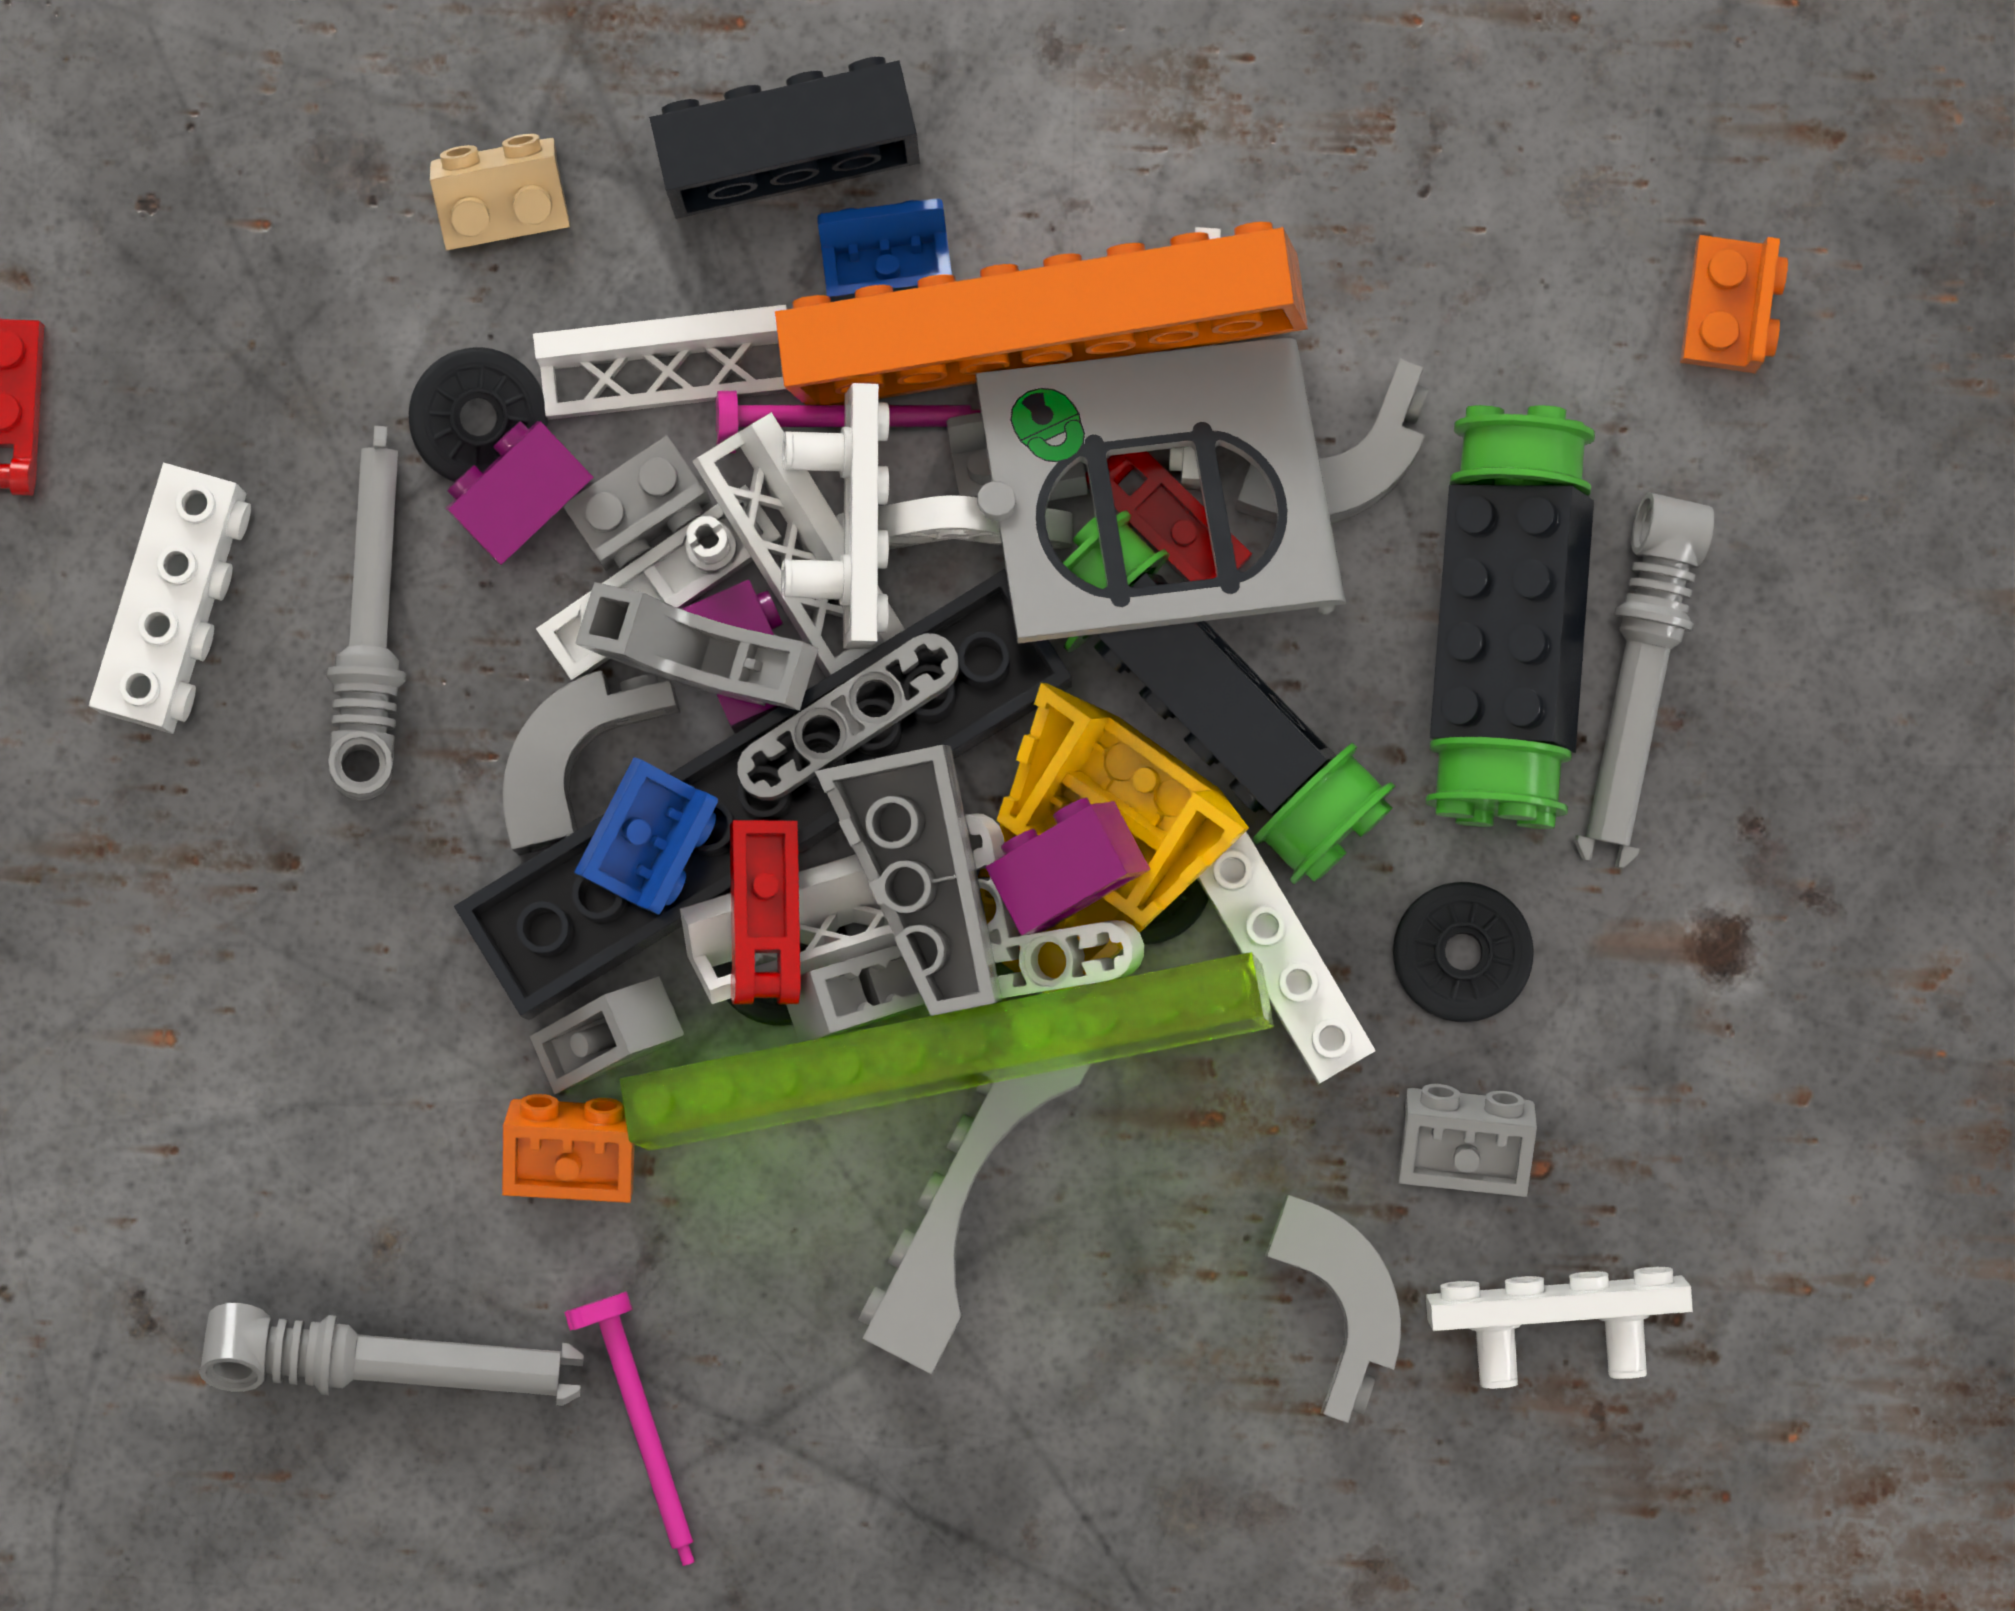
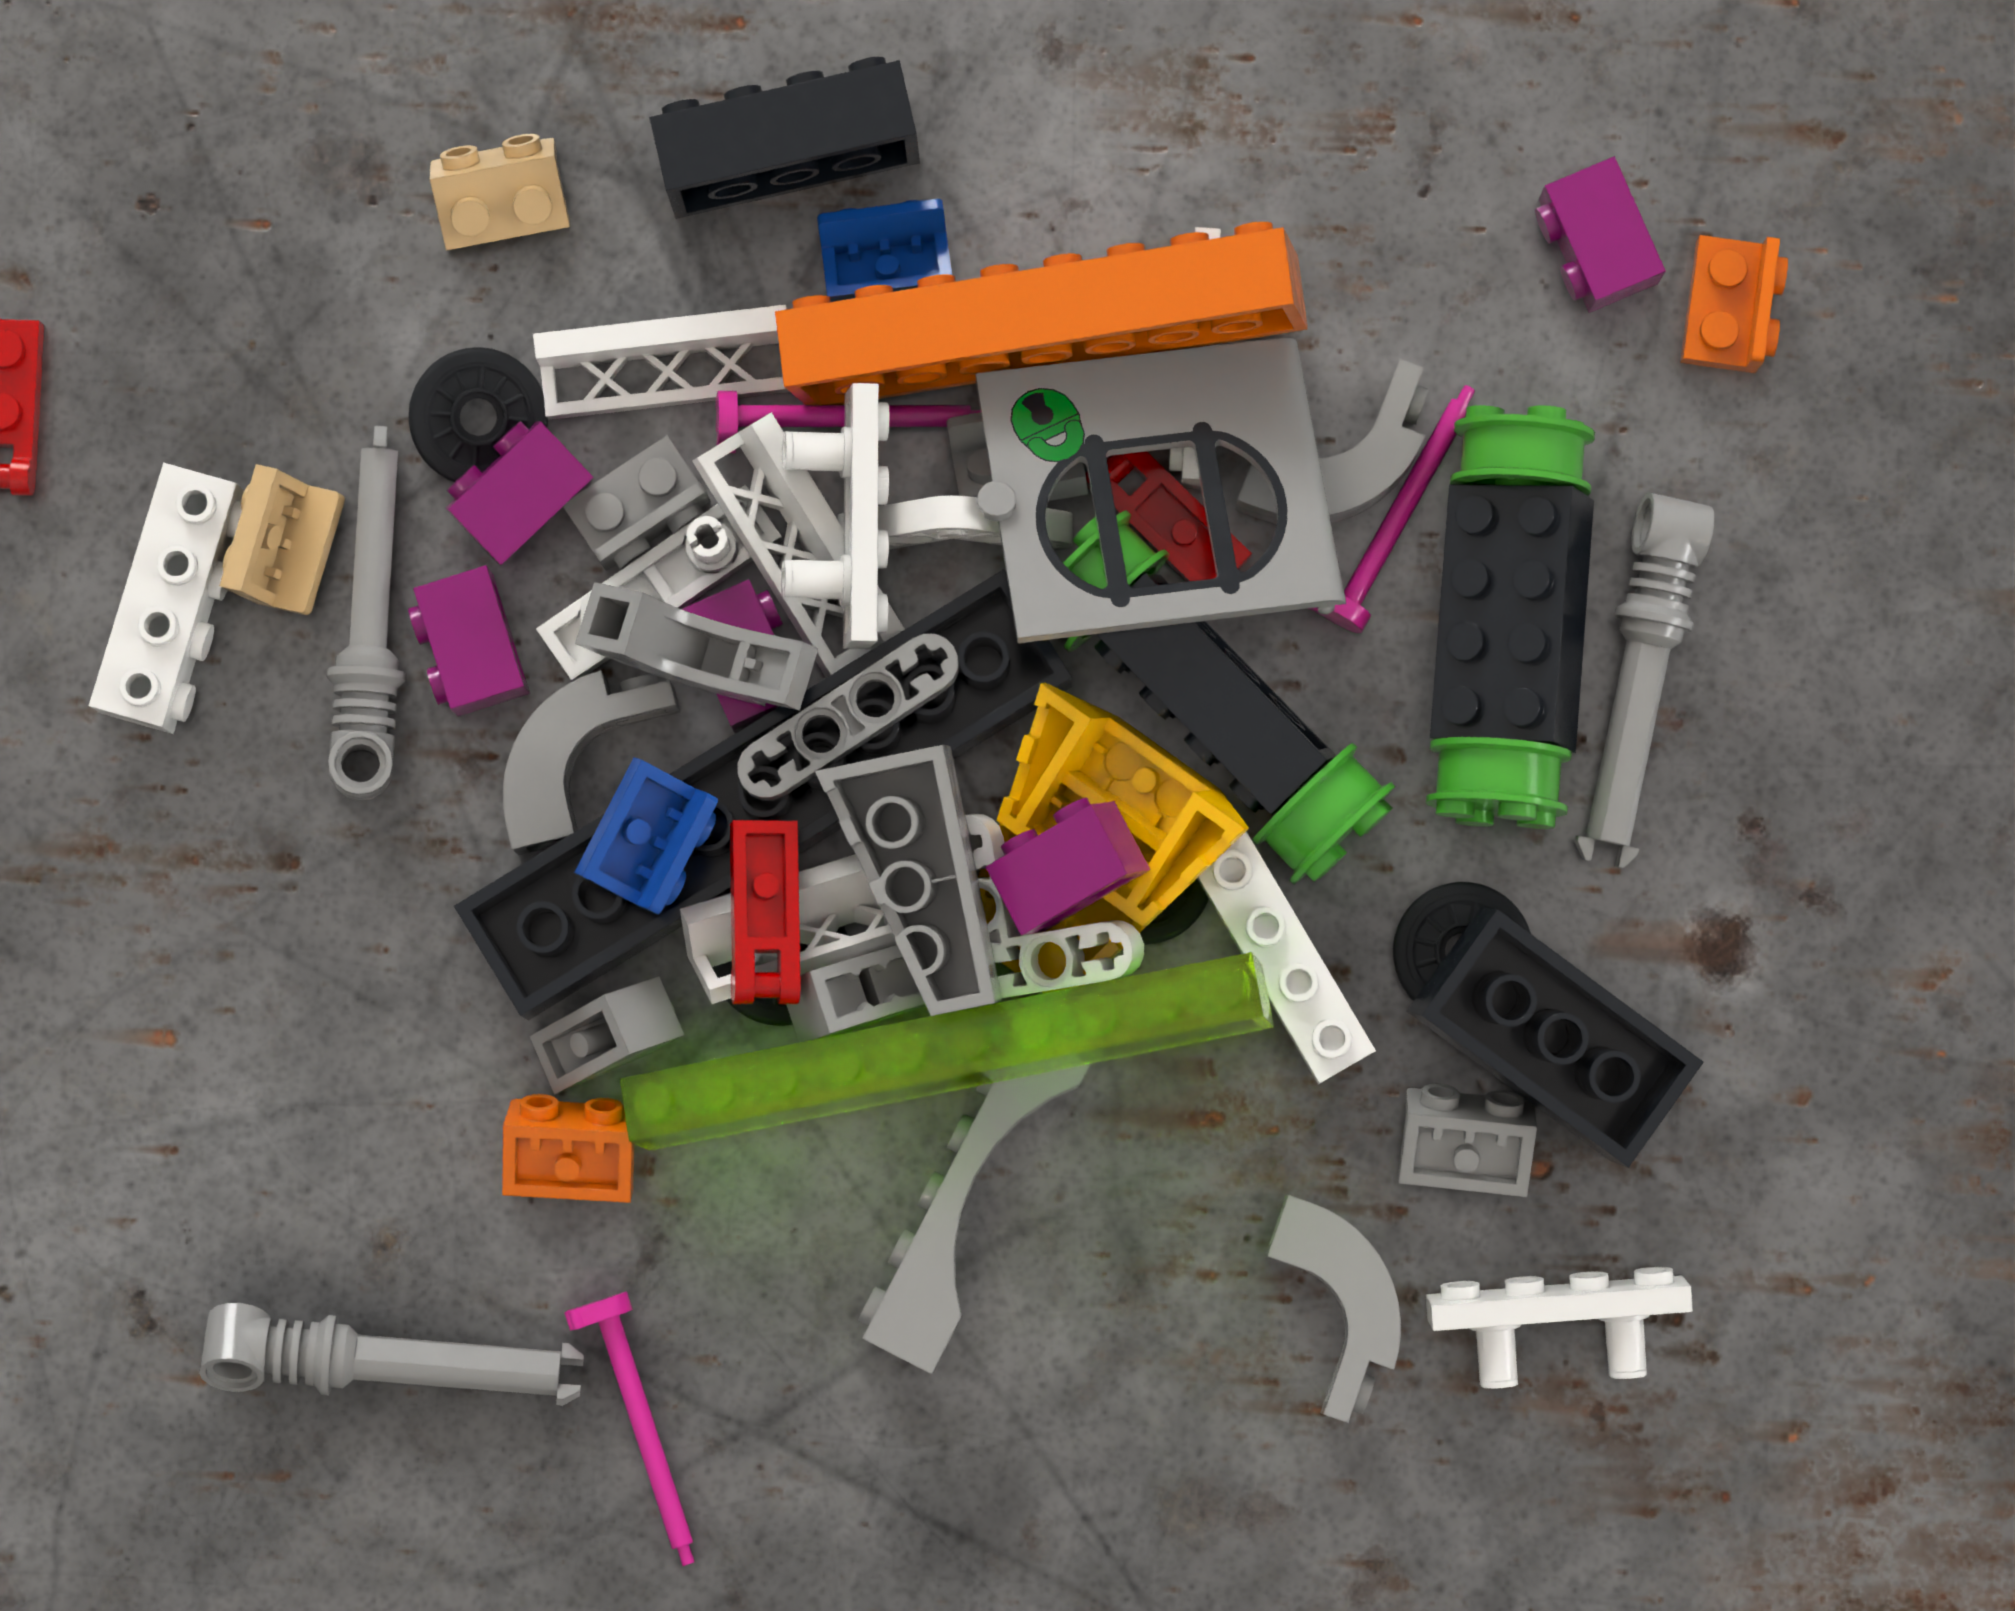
none -> tan bracket [219,464,345,615]
none -> magenta brick [408,565,530,717]
none -> dark pink piece [1308,385,1475,633]
none -> black brick [1407,907,1704,1168]
none -> magenta brick [1535,156,1666,313]

